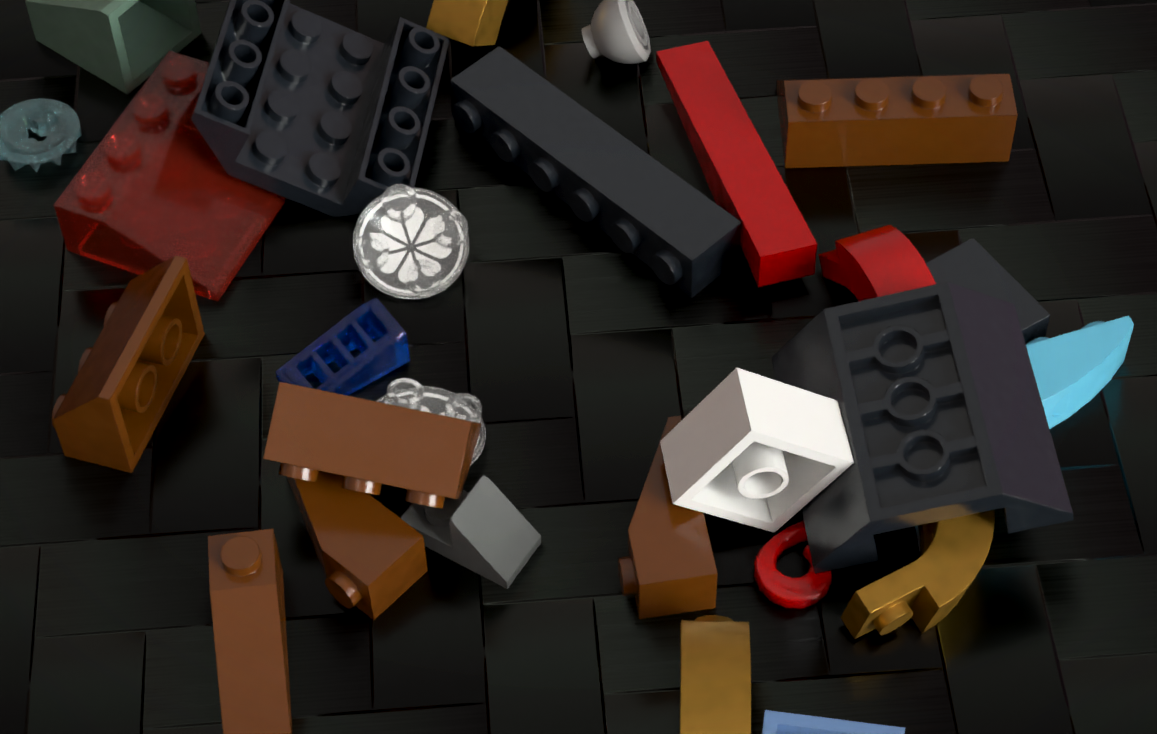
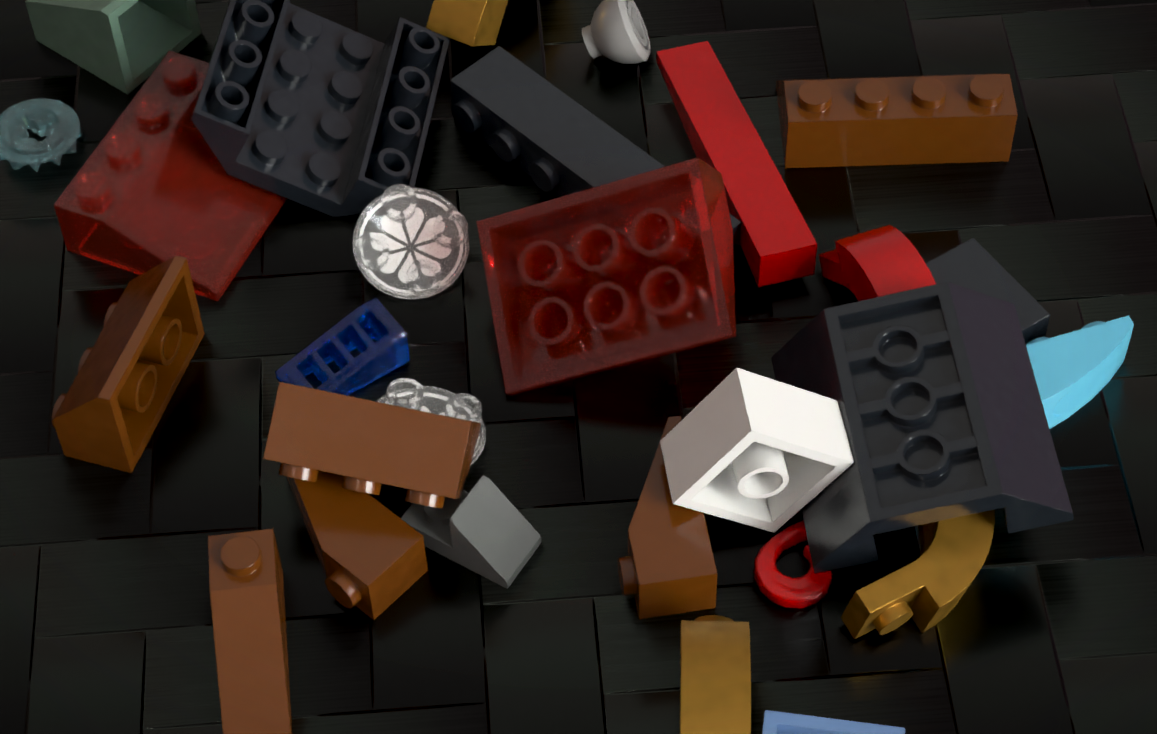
none -> clear red slope [477,157,736,395]

